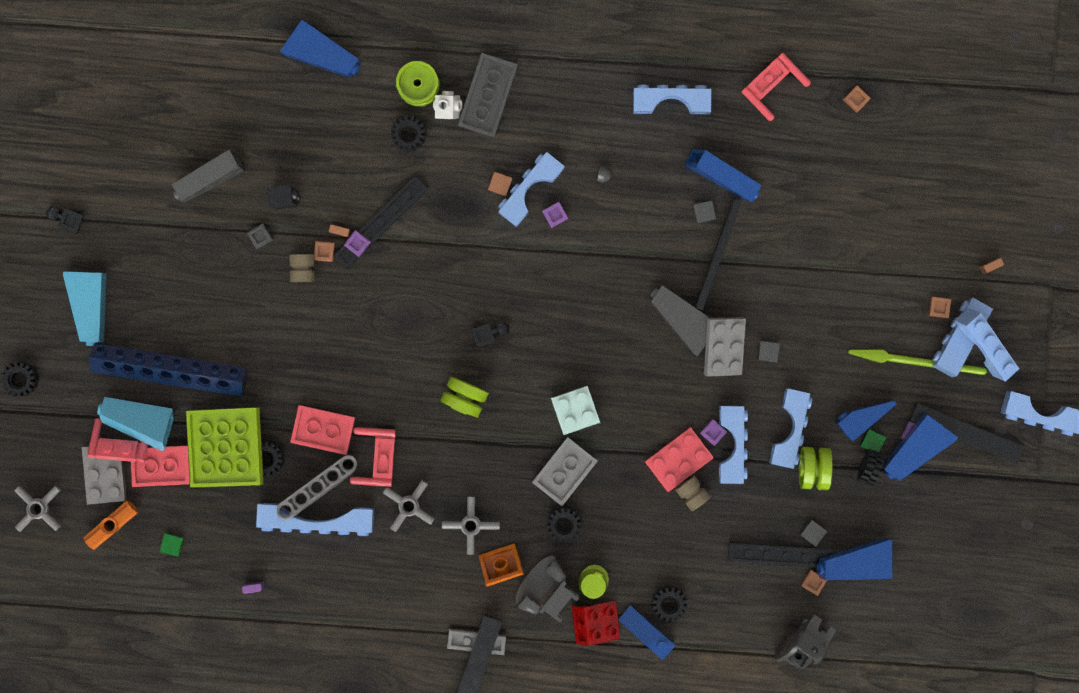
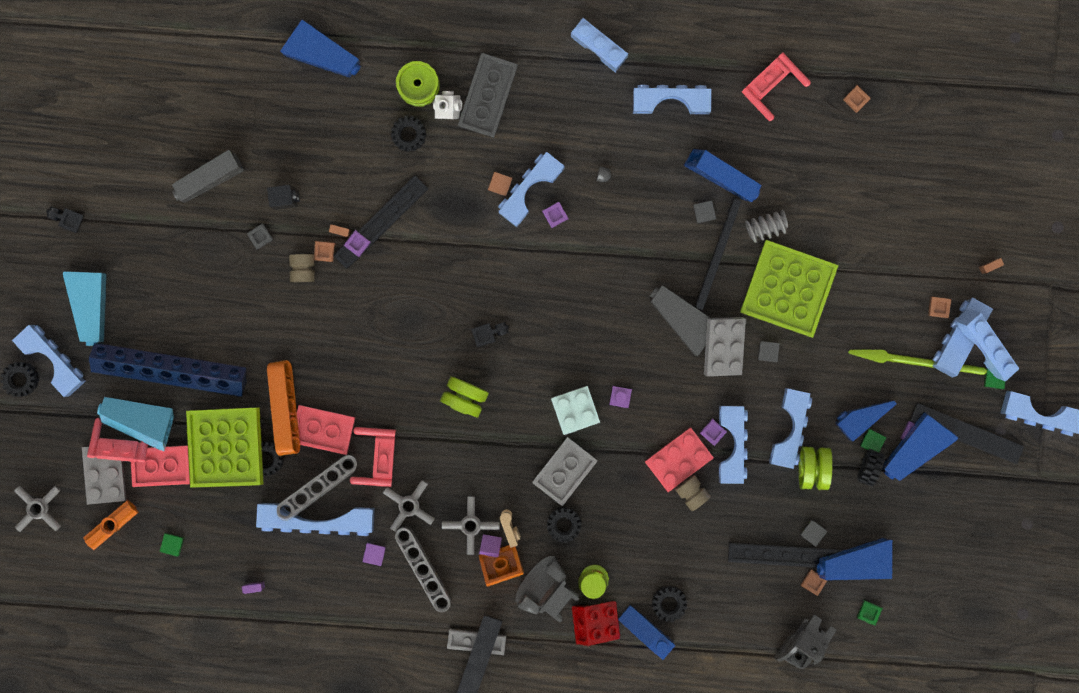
none -> light blue arch [12,325,85,397]
none -> orange beam [267,360,300,456]
none -> medium lavender tile [363,542,386,566]
none -> light grey beam [395,526,451,612]
none -> medium lavender tile [479,534,502,557]
none -> tan plate [500,509,520,548]
none -> light blue arch [571,18,628,72]
none -> medium lavender plate [609,386,632,408]
none -> lime plate [740,240,839,338]
none -> light grey piece [745,210,788,243]
none -> green tile [857,600,883,626]
none -> green tile [984,368,1005,389]

